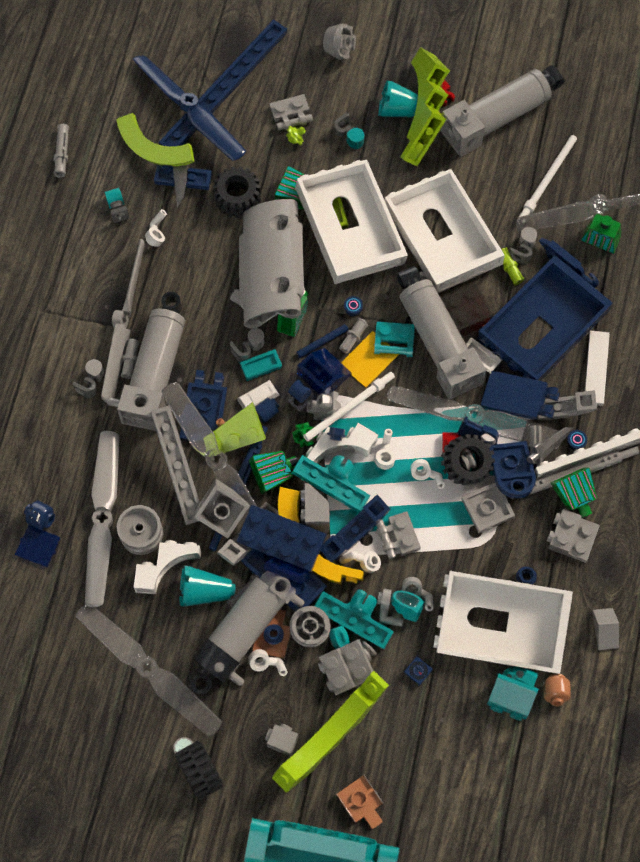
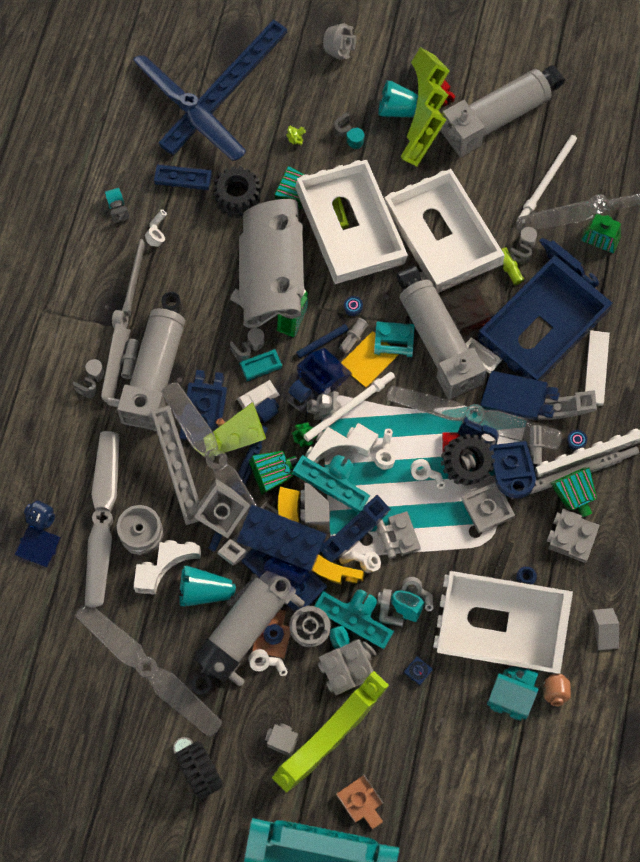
light grey pin [53,124,69,177] -> none
lime tile [116,113,195,166] -> none
flat silver bar [173,164,189,207] -> none
light grey plate [270,94,313,131] -> none
dark blue plate [327,427,346,441] -> none
flat silver bar [527,427,574,464] -> none

